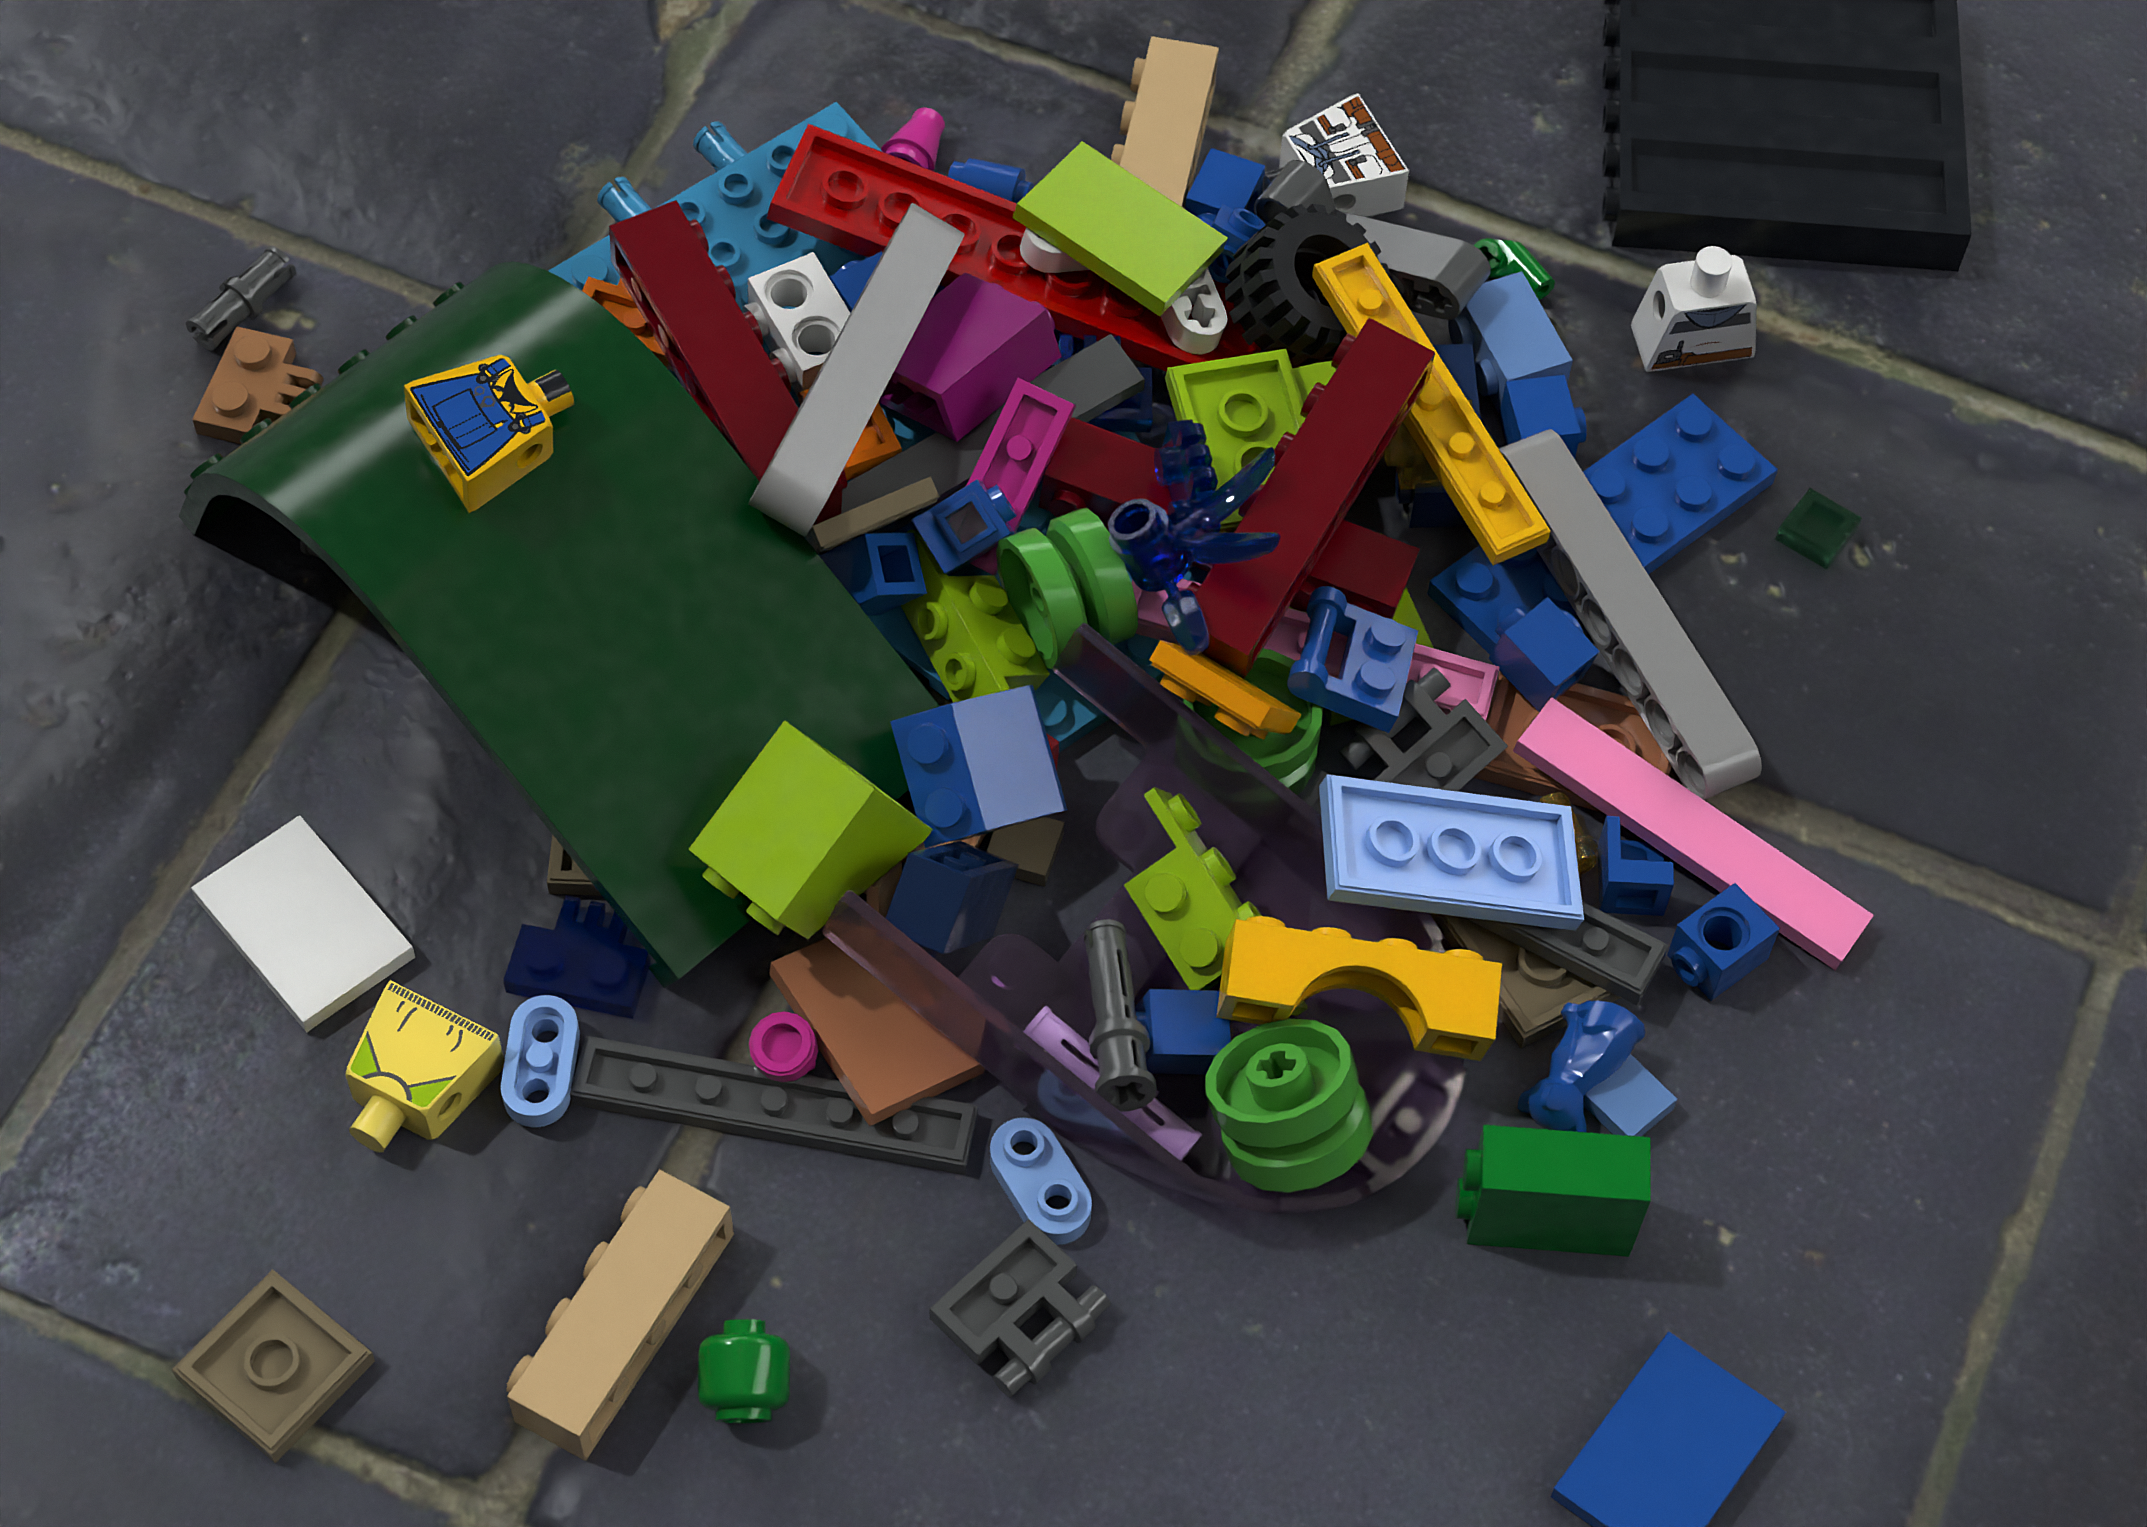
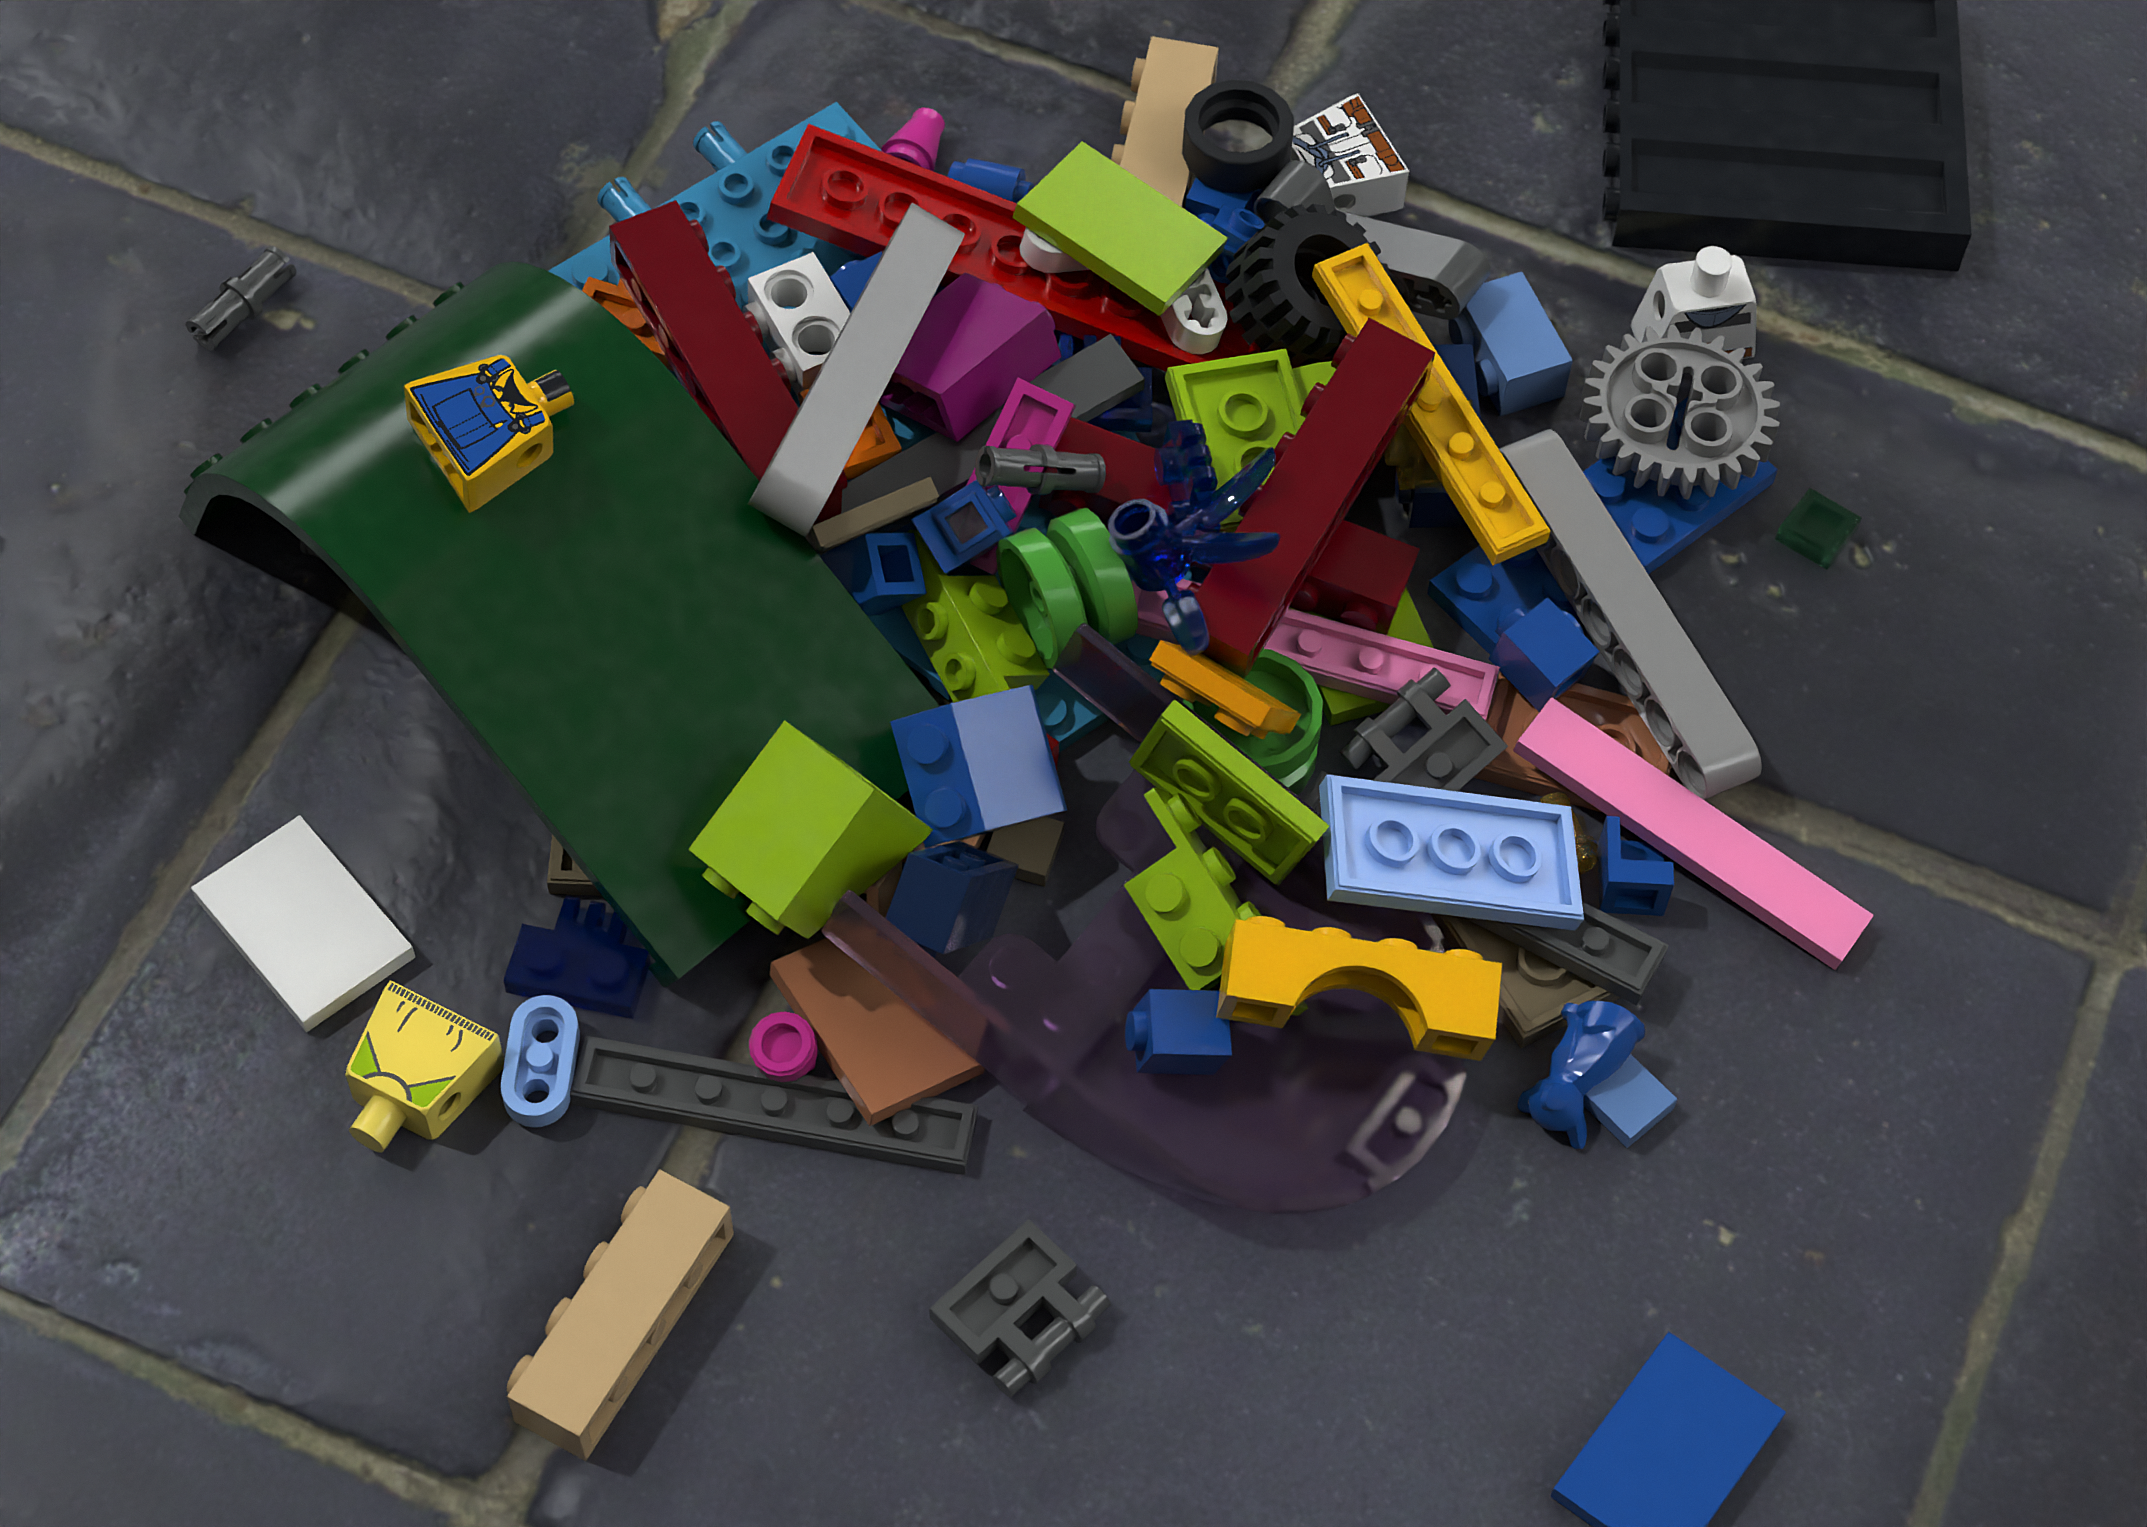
dark tan tile [172,1269,375,1463] -> none
medium nougat hinge [192,327,324,444] -> none
green head [698,1319,790,1424] -> none
light blue plate [990,1118,1092,1245] -> none
lavender pin [1020,1006,1203,1168] -> none
dark grey pin [1084,919,1156,1112] -> none
bright green wheel [1205,1019,1373,1192] -> none
blue plate [1287,586,1418,733] -> none
green brick [1455,1125,1651,1257] -> none
green arm [1474,238,1555,300] -> none
blue brick [1498,375,1587,459] -> none
blue brick [1667,883,1780,1001] -> none
none -> dark grey pin [975,444,1106,495]
none -> lime tile [1129,699,1329,885]
none -> black tyre [1182,79,1294,193]
none -> light grey gear [1579,325,1780,499]

